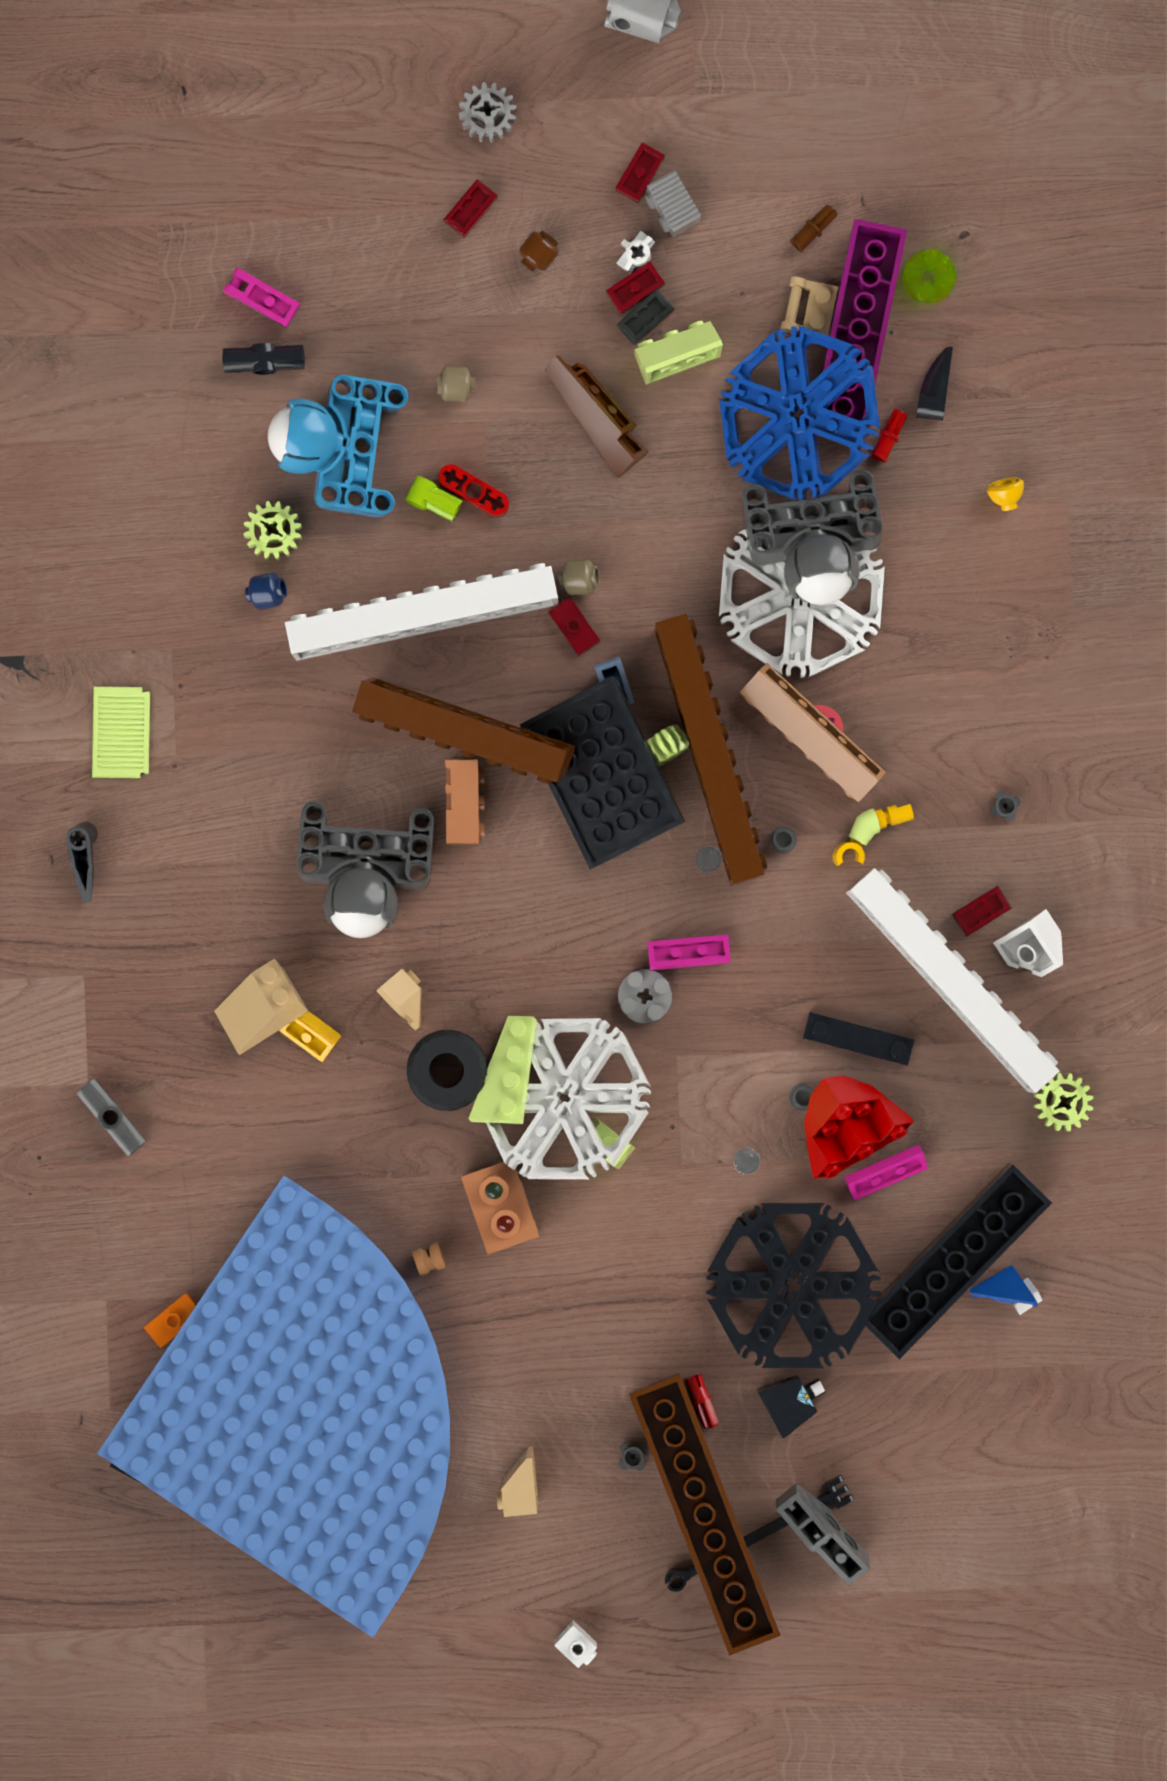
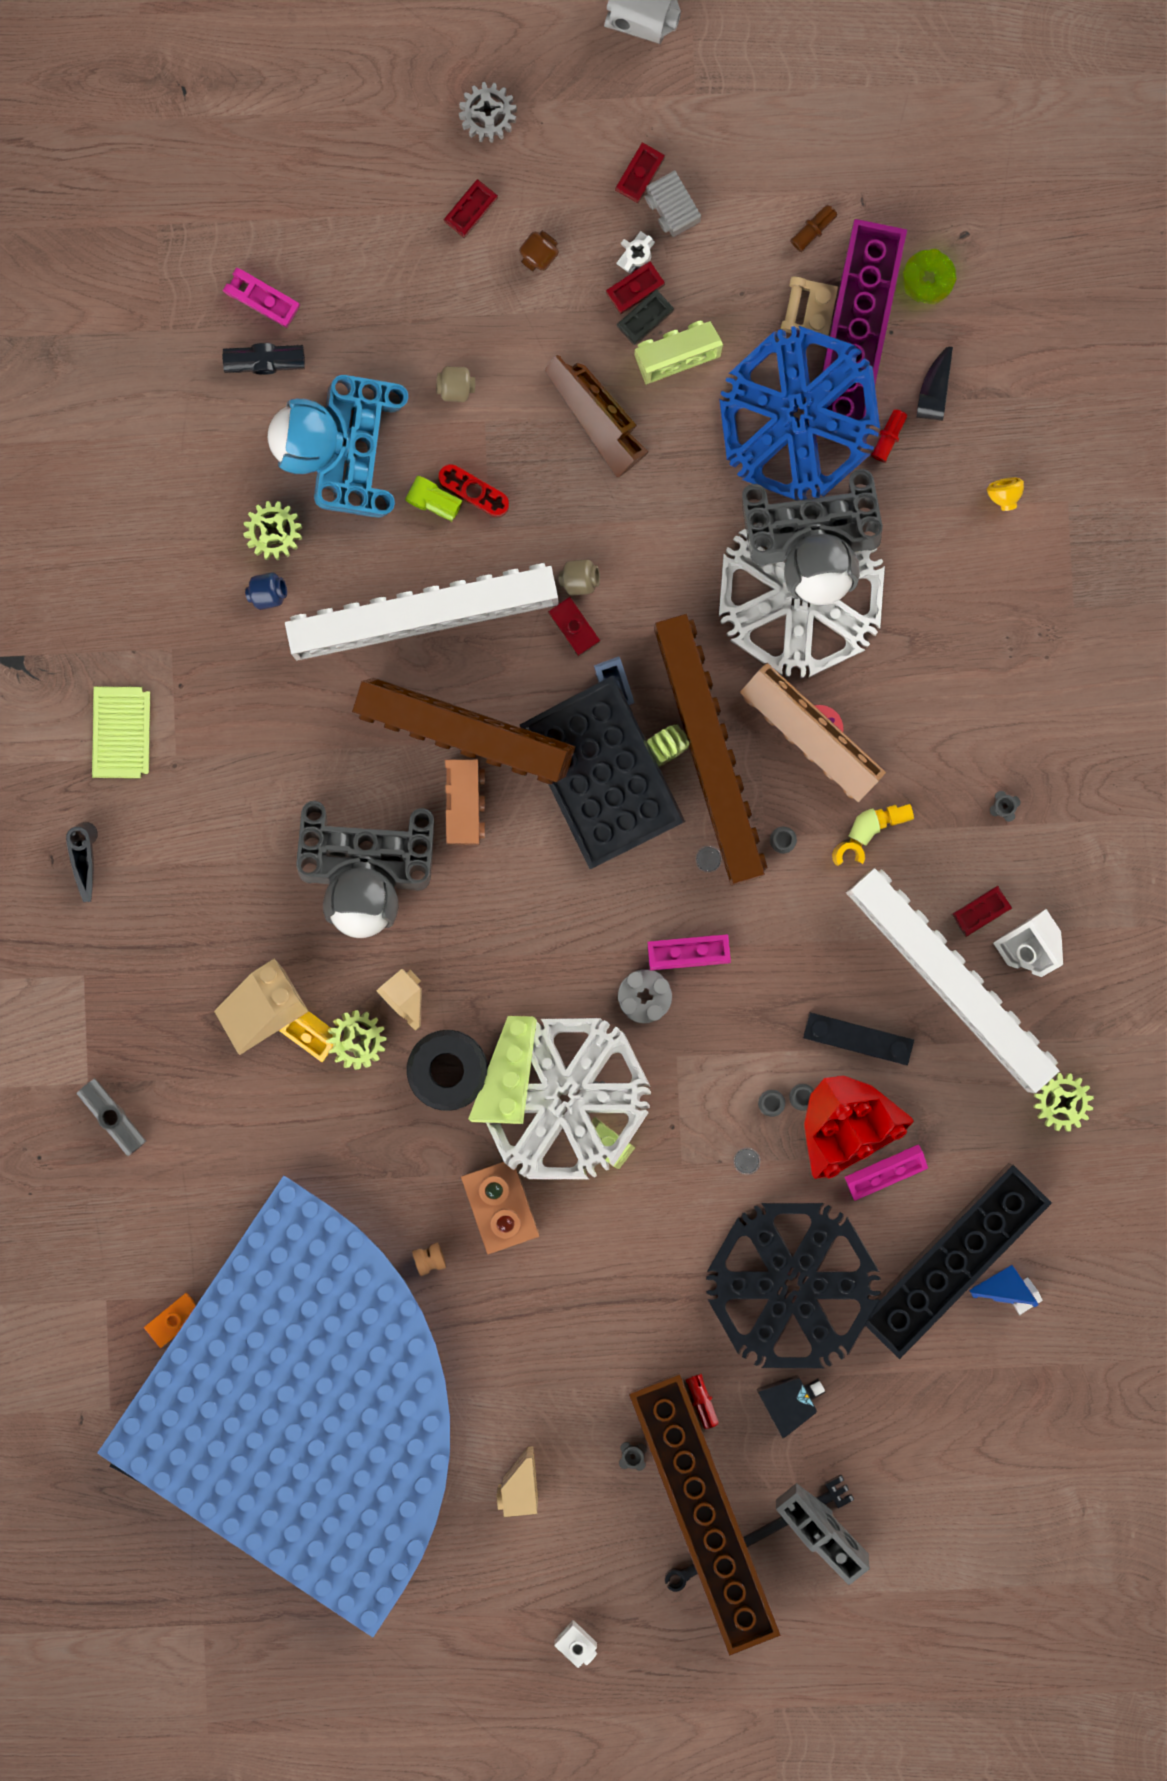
none -> yellowish green gear [326,1010,386,1070]
none -> dark grey plate [758,1090,785,1117]

